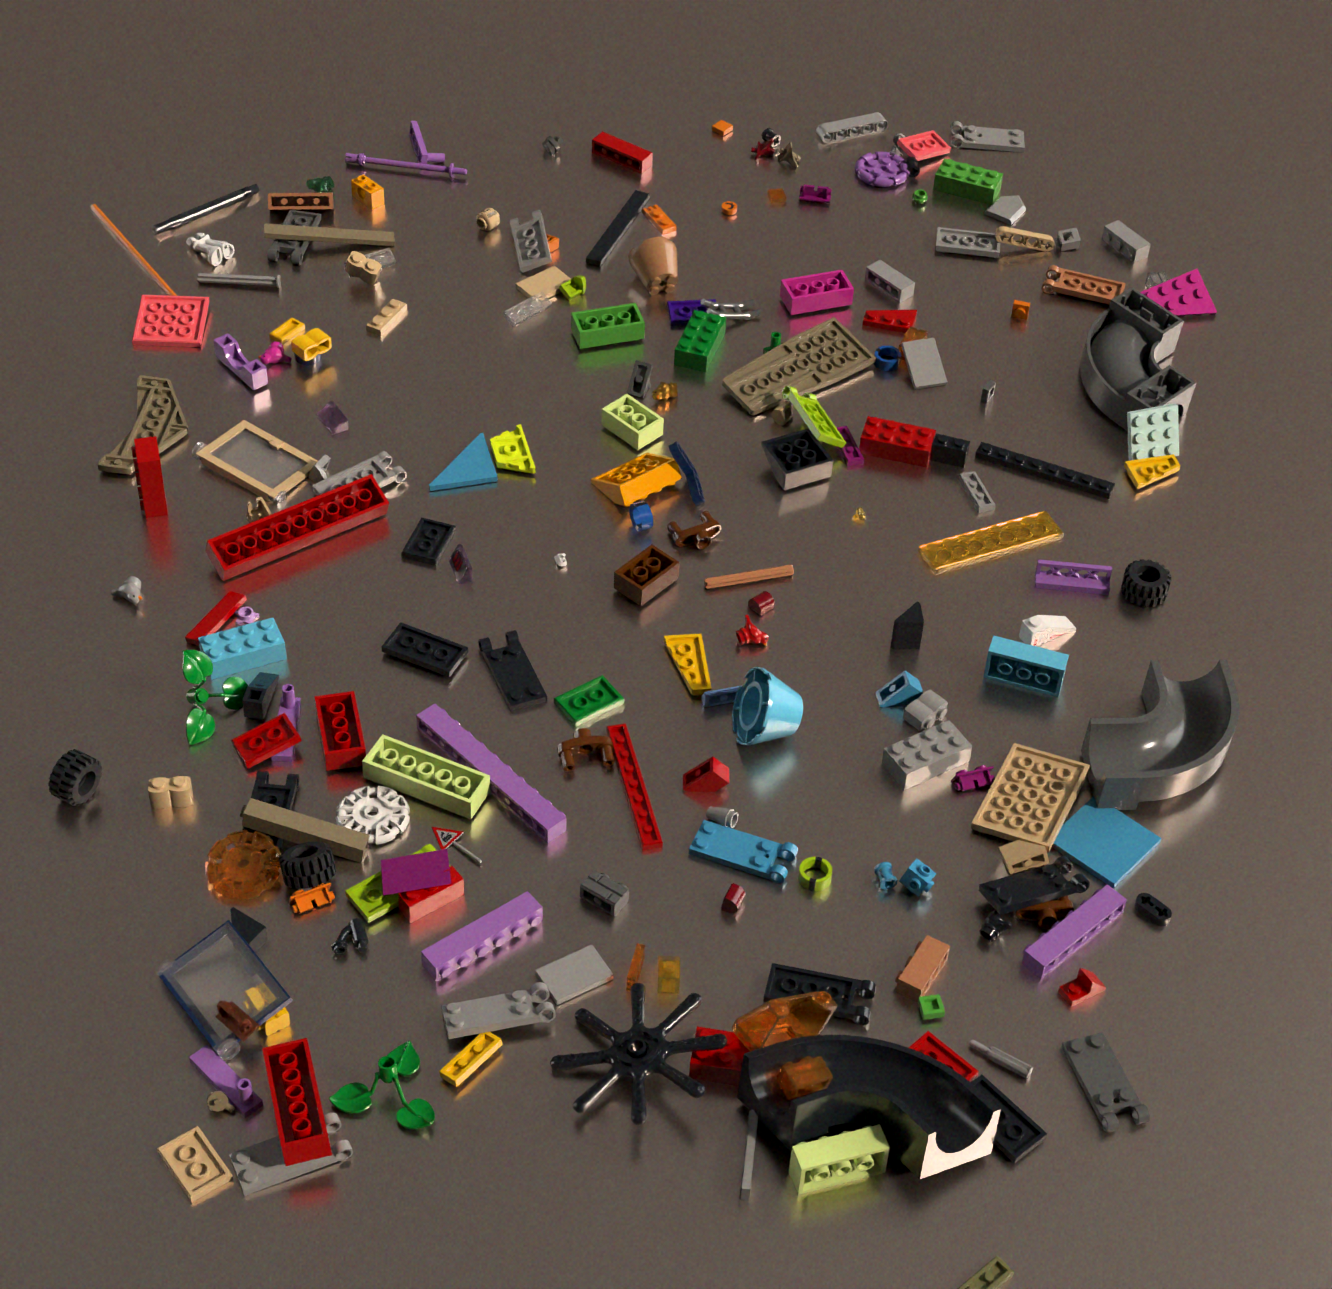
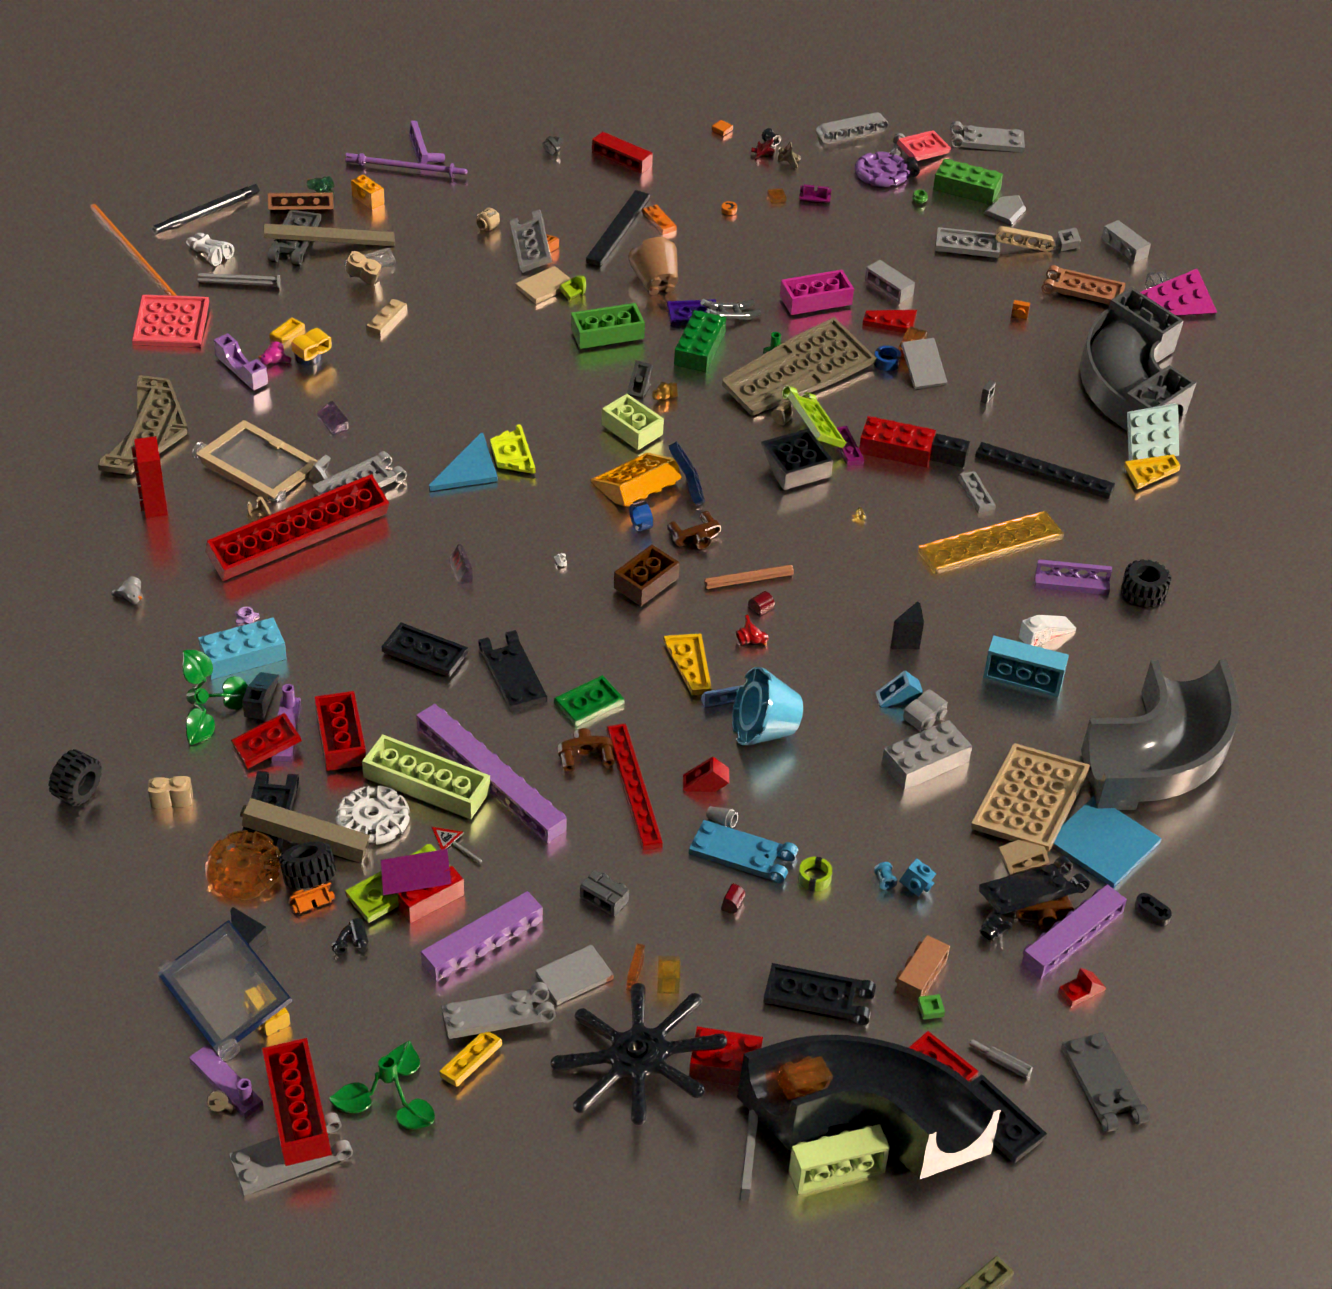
tan tile [156,1126,233,1203] -> none
red tile [185,591,247,646] -> none
copper hinge [215,1000,260,1042] -> none
black tile [401,517,456,566] -> none
clear plate [503,292,552,327] -> none
clear orange windscreen [732,991,838,1051] -> none
magenta hinge [951,765,995,792] -> none

